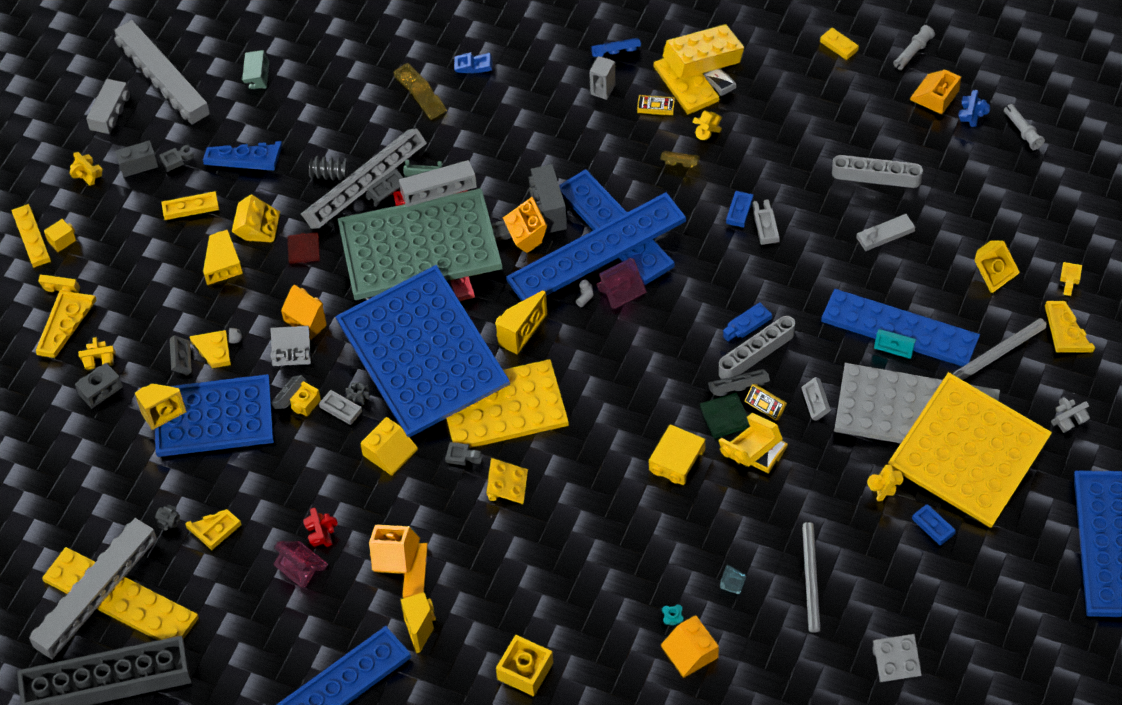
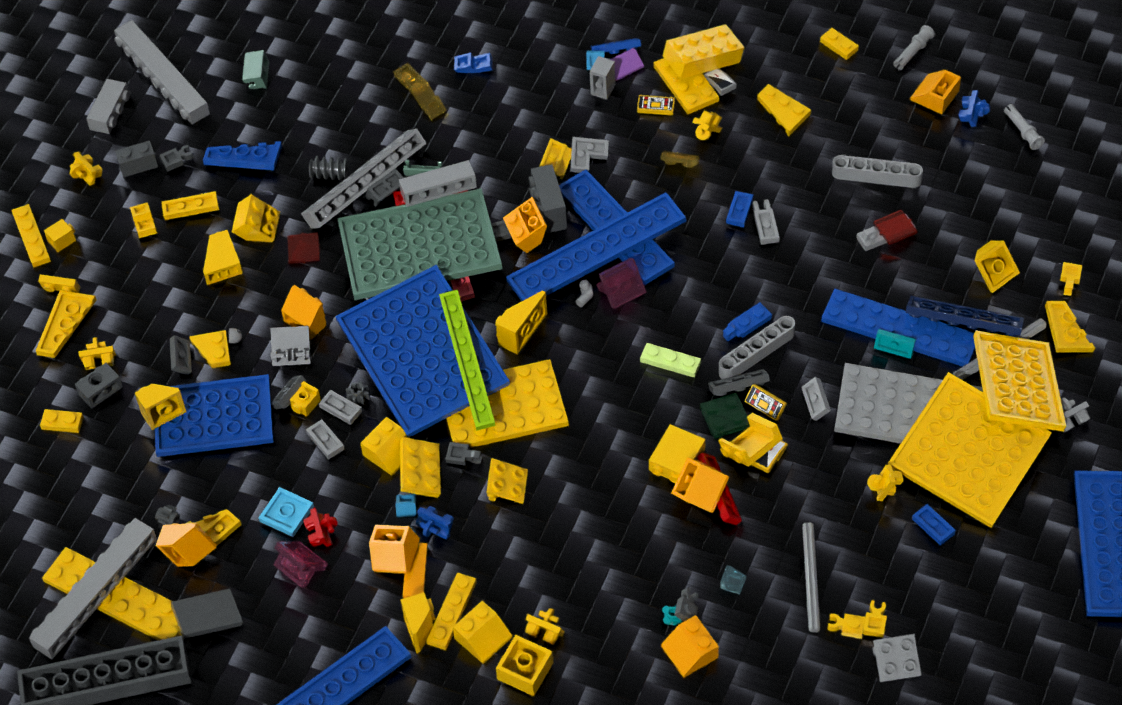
none -> yellow plate [40,409,83,433]
none -> yellow slope [130,202,157,238]
none -> light orange slope [156,522,217,567]
none -> dark grey tile [171,589,243,639]
none -> medium azure plate [258,487,314,537]
none -> light grey plate [306,419,344,460]
none -> dark azure slope [395,494,416,517]
none -> yellow plate [400,437,441,498]
none -> blue hips [416,506,454,540]
none -> yellow plate [426,572,476,650]
none -> lime plate [439,290,495,431]
none -> yellow slope [453,601,512,664]
none -> yellow hips [525,608,565,645]
none -> yellow plate [539,138,571,179]
none -> light grey plate [570,137,609,173]
none -> dark azure plate [587,51,605,70]
none -> medium lavender slope [610,48,644,81]
none -> yellowish green plate [640,343,701,378]
none -> light orange slope [671,457,729,513]
none -> dark grey plate [675,587,698,622]
none -> red plate [697,452,742,525]
none -> yellow wing [757,84,811,136]
none -> yellow plate [828,613,865,639]
none -> yellow plate [863,600,887,638]
none -> clear red piece [873,210,918,245]
none -> dark blue plate [906,296,1024,337]
none -> yellow plate [973,331,1066,432]

